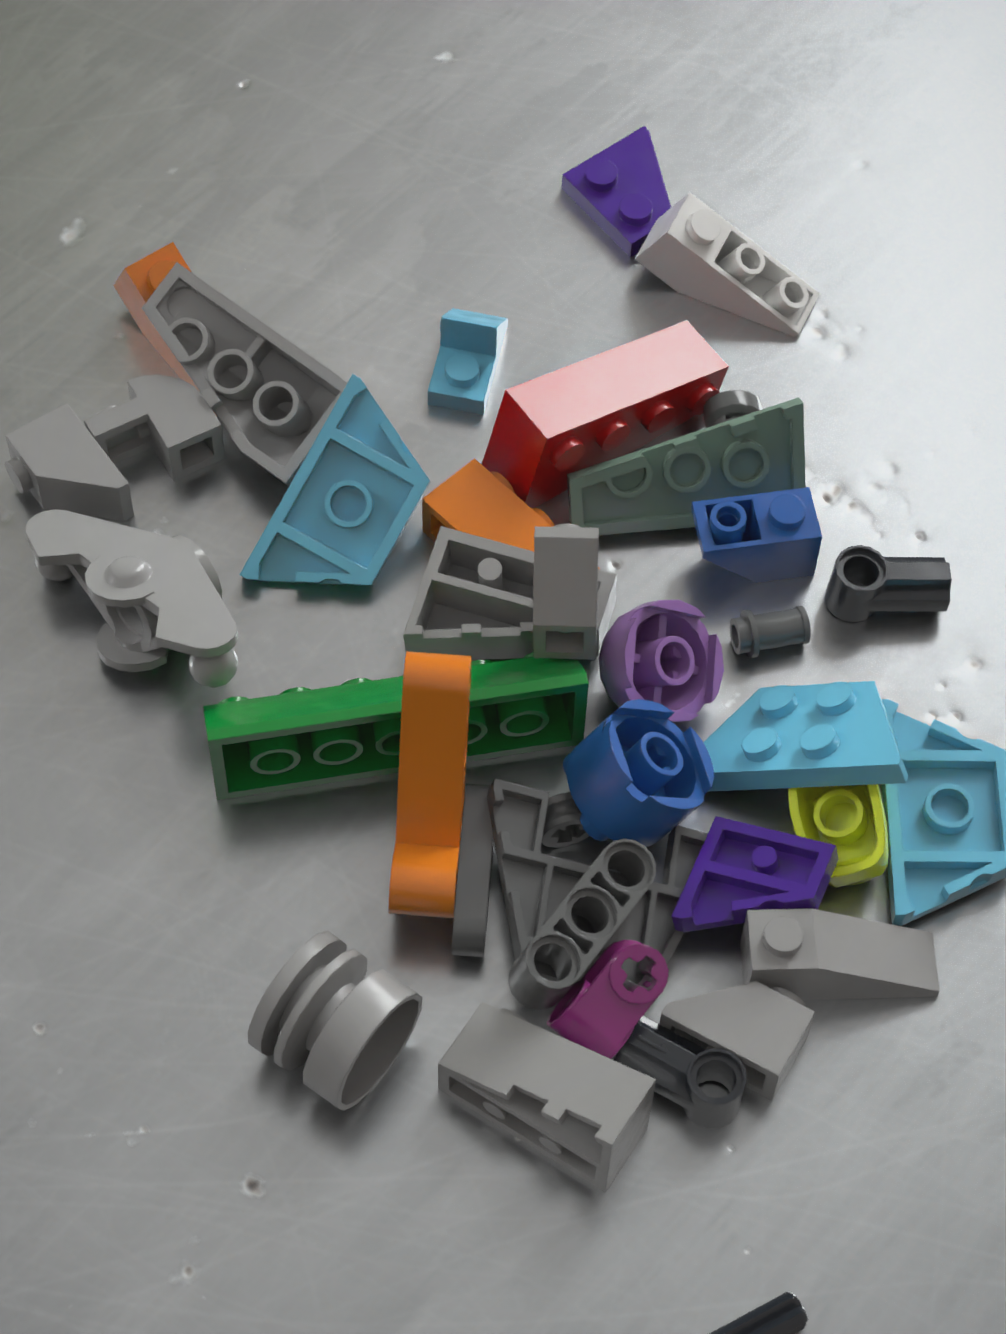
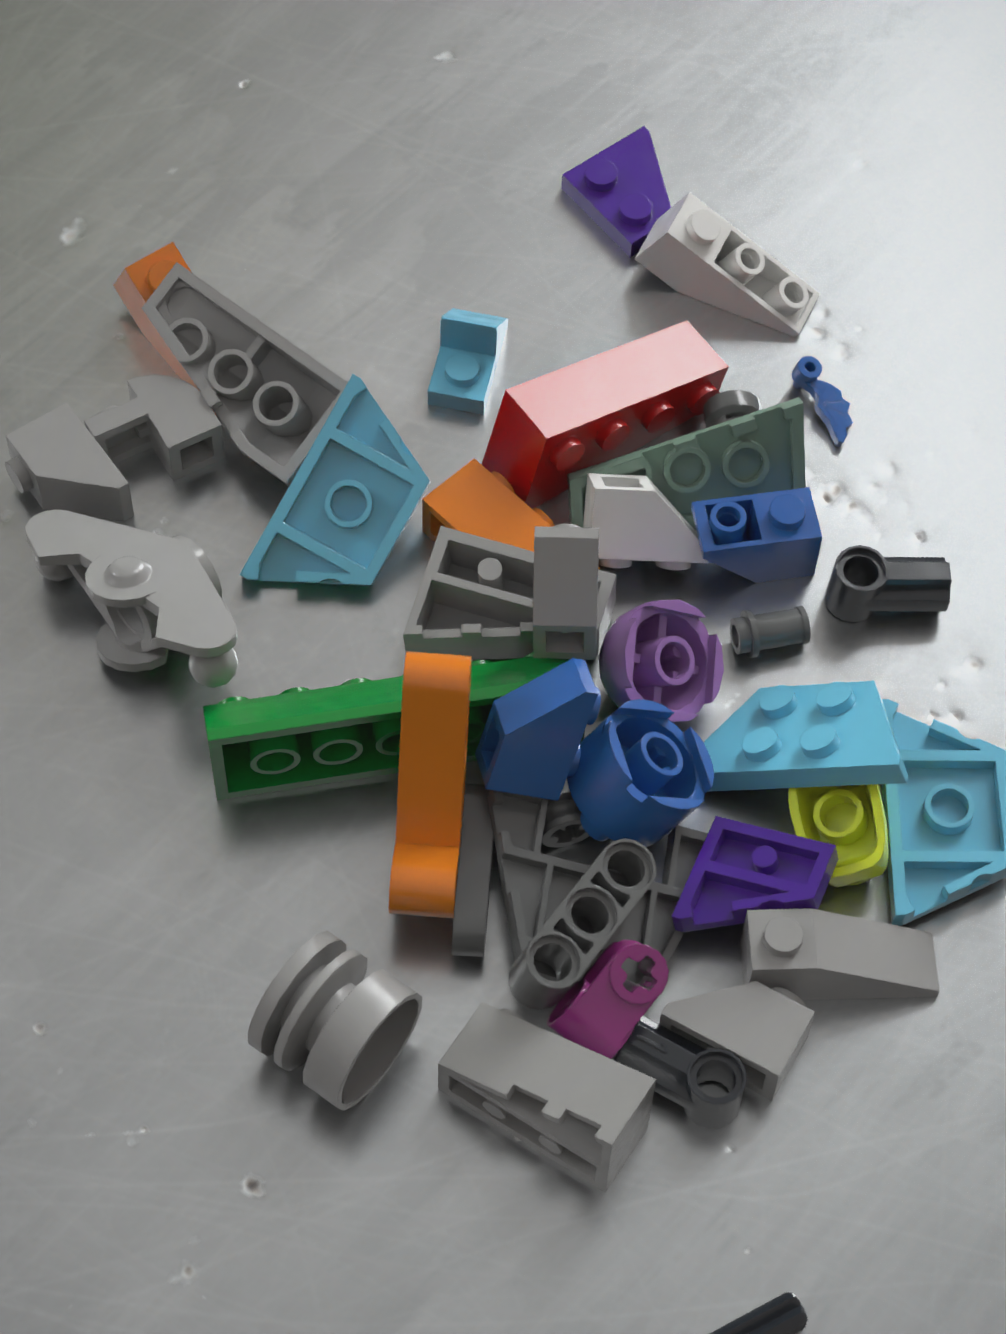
none -> blue slope [475,658,601,801]
none -> white slope [583,473,709,570]
none -> blue piece [791,356,853,447]

